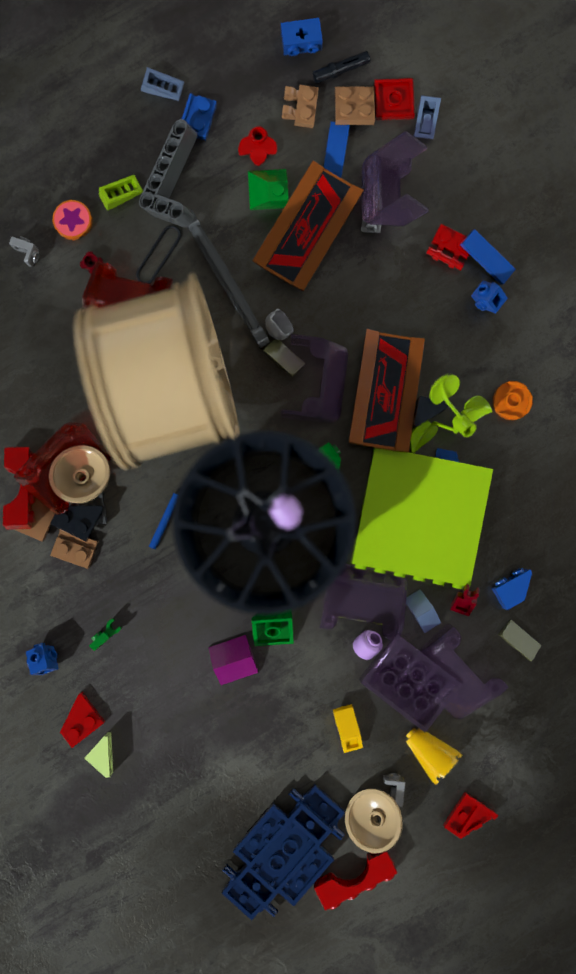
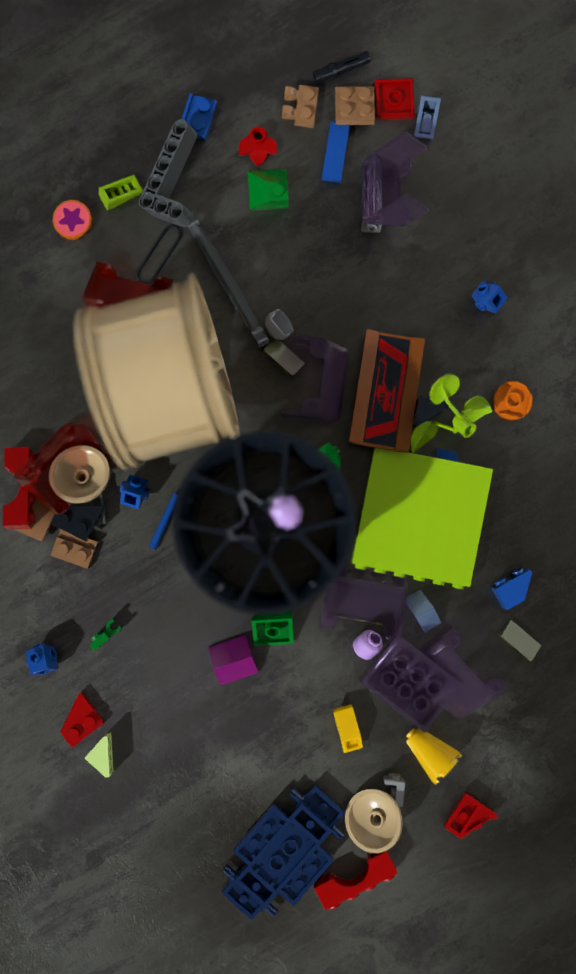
light grey bracket [9,236,39,267] -> none
dark red plate [80,251,103,275] -> none
sand blue slope [141,67,184,101] -> none
hinge [252,160,364,291] -> none
blue brick [281,18,323,56] -> none
red plate [426,224,469,271] -> none
dark red plate [450,584,479,617] -> none
blue tile [460,229,516,285] -> none
none -> blue brick [120,474,150,509]

